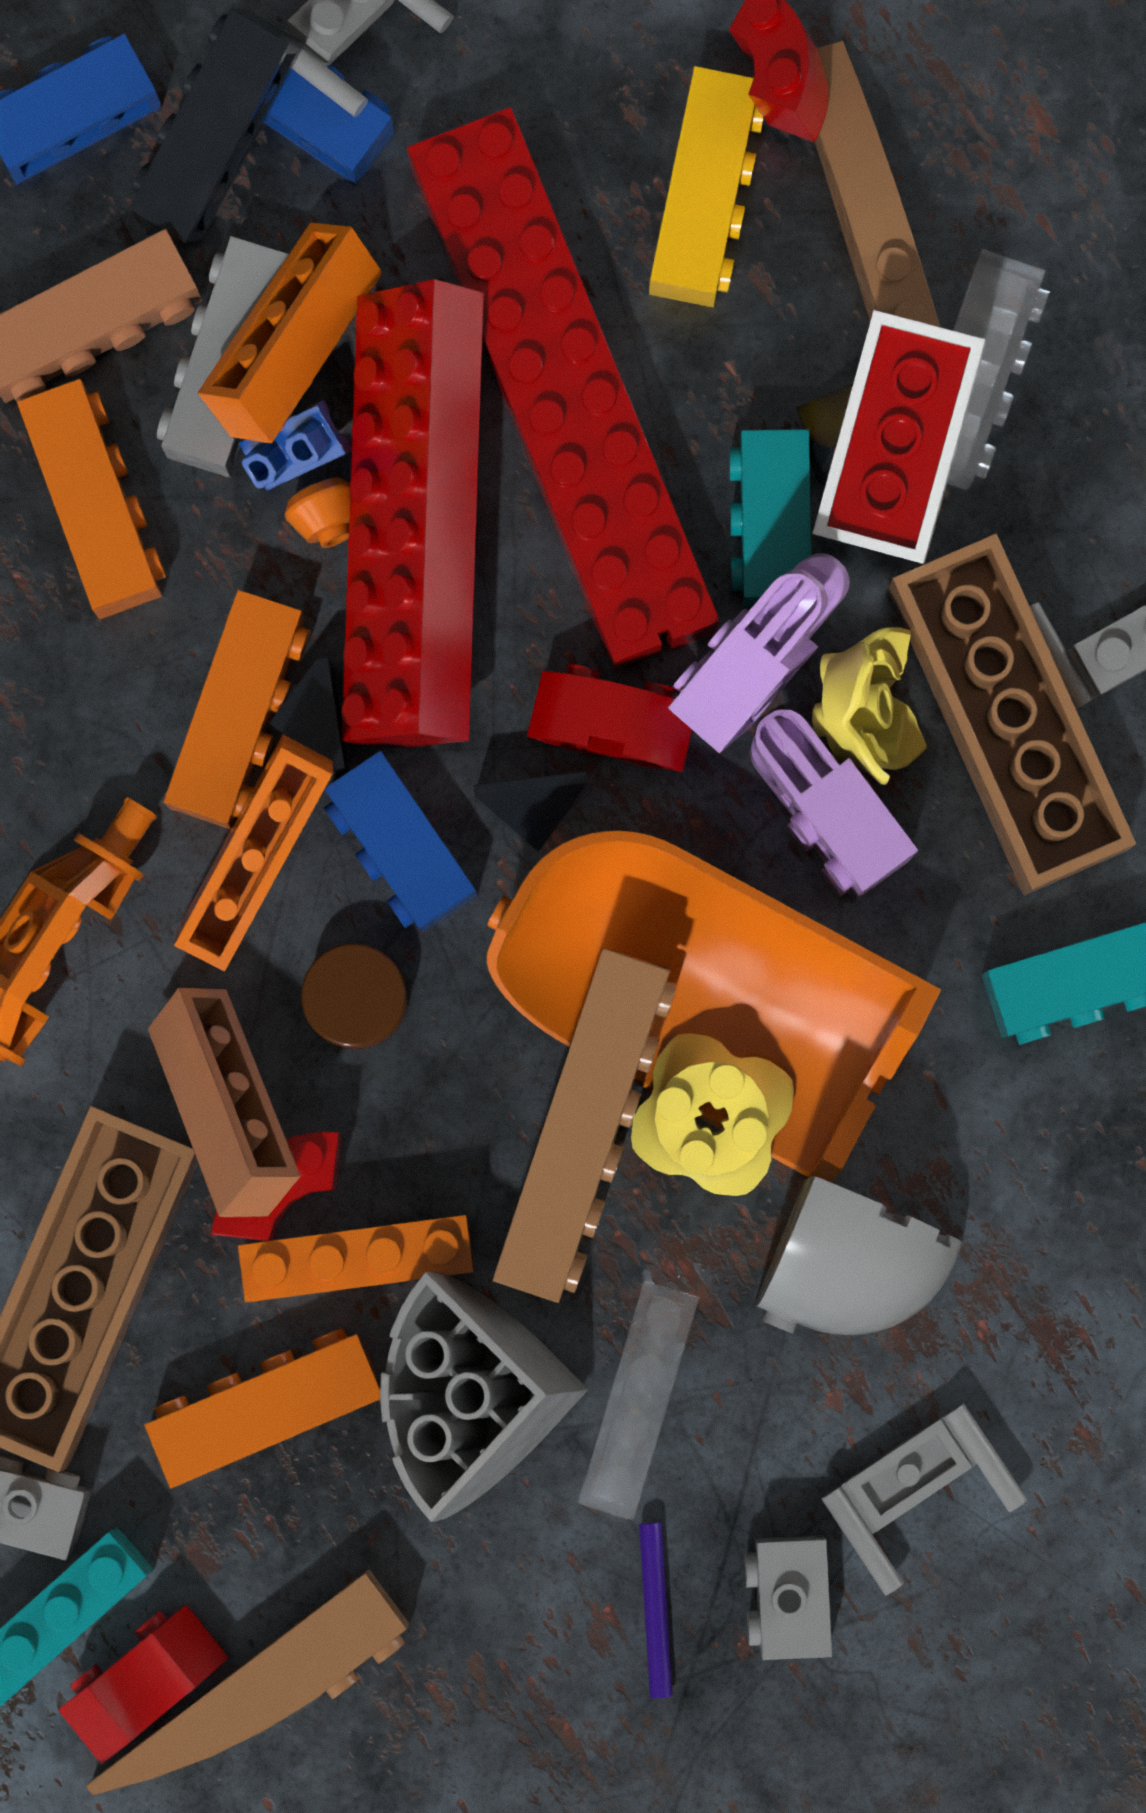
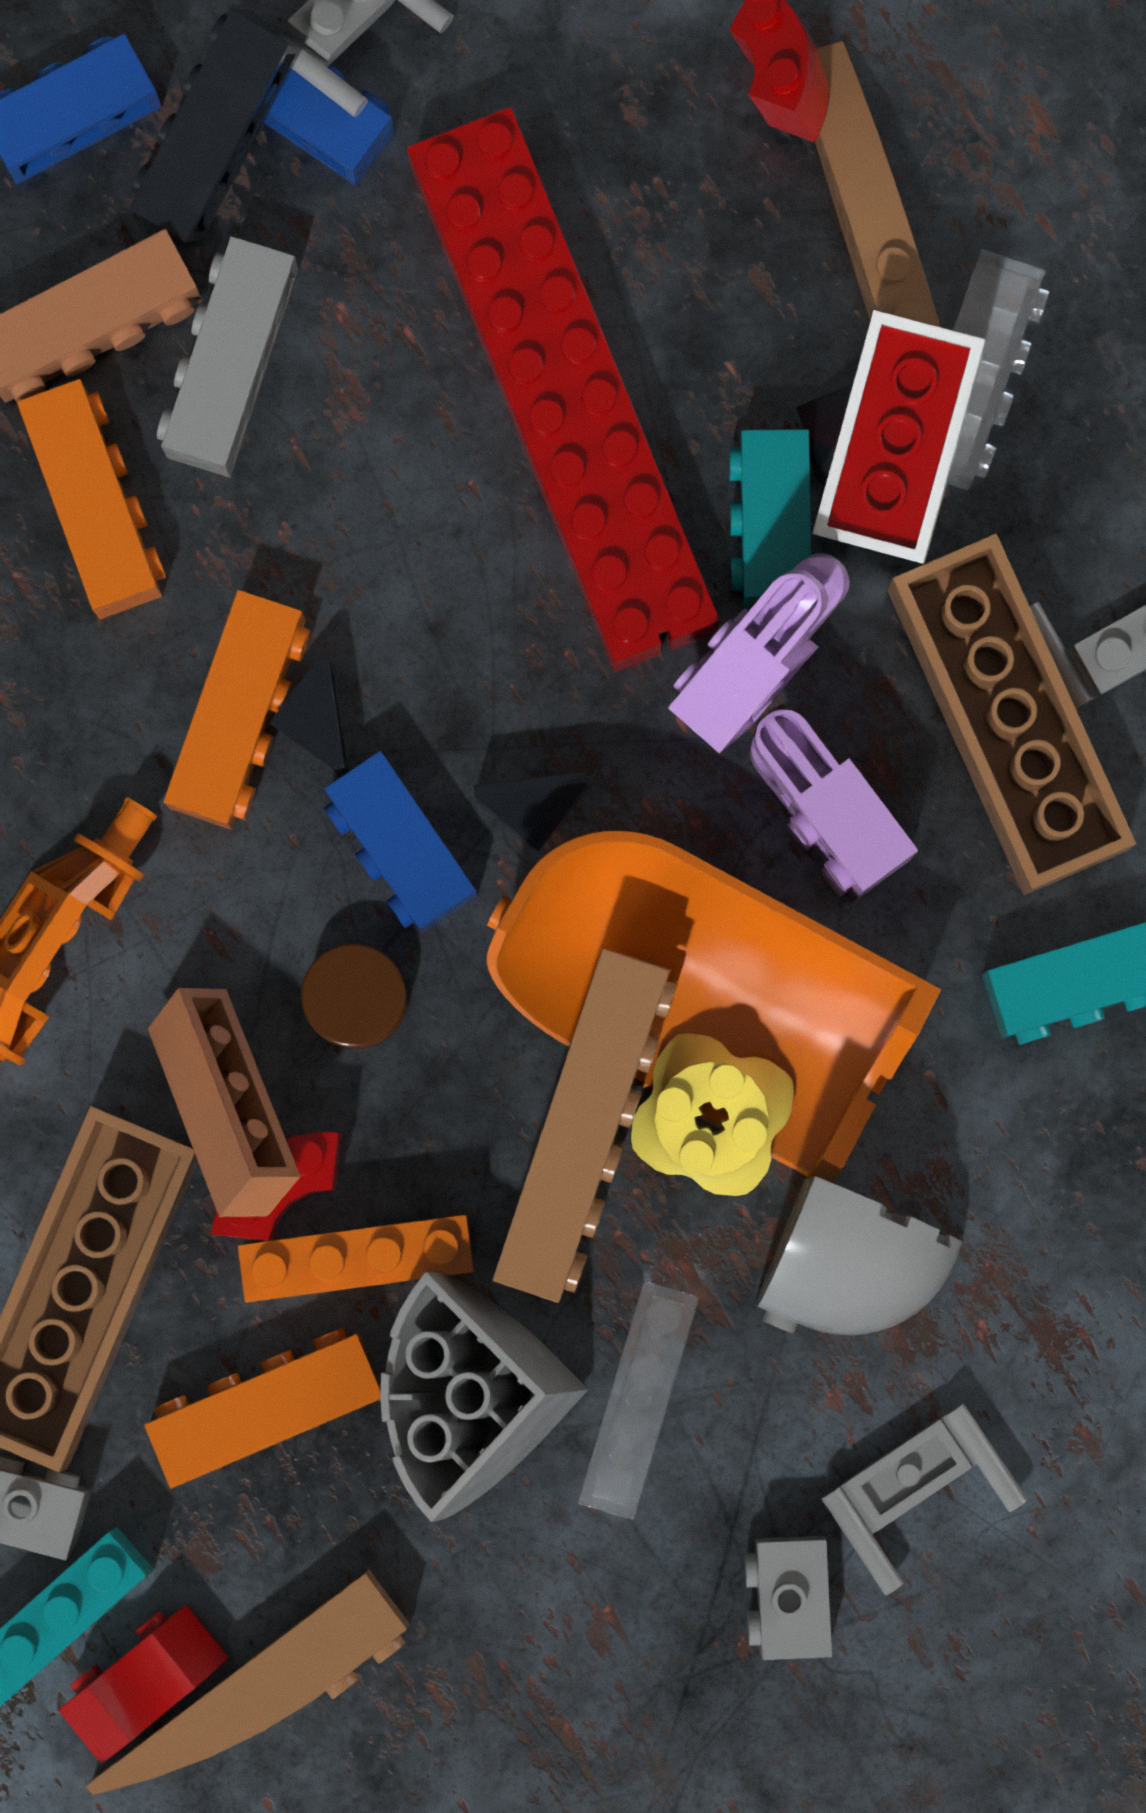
orange brick [174,735,333,972] -> none
orange brick [198,222,383,444] -> none
blue hips [238,399,352,491] -> none
orange cone [284,477,350,548] -> none
red brick [342,279,484,749] -> none
red brick [527,664,692,772] -> none
dark purple bar [639,1522,673,1698] -> none
yellow brick [649,66,764,308] -> none
light yellow brick [812,628,927,785] -> none

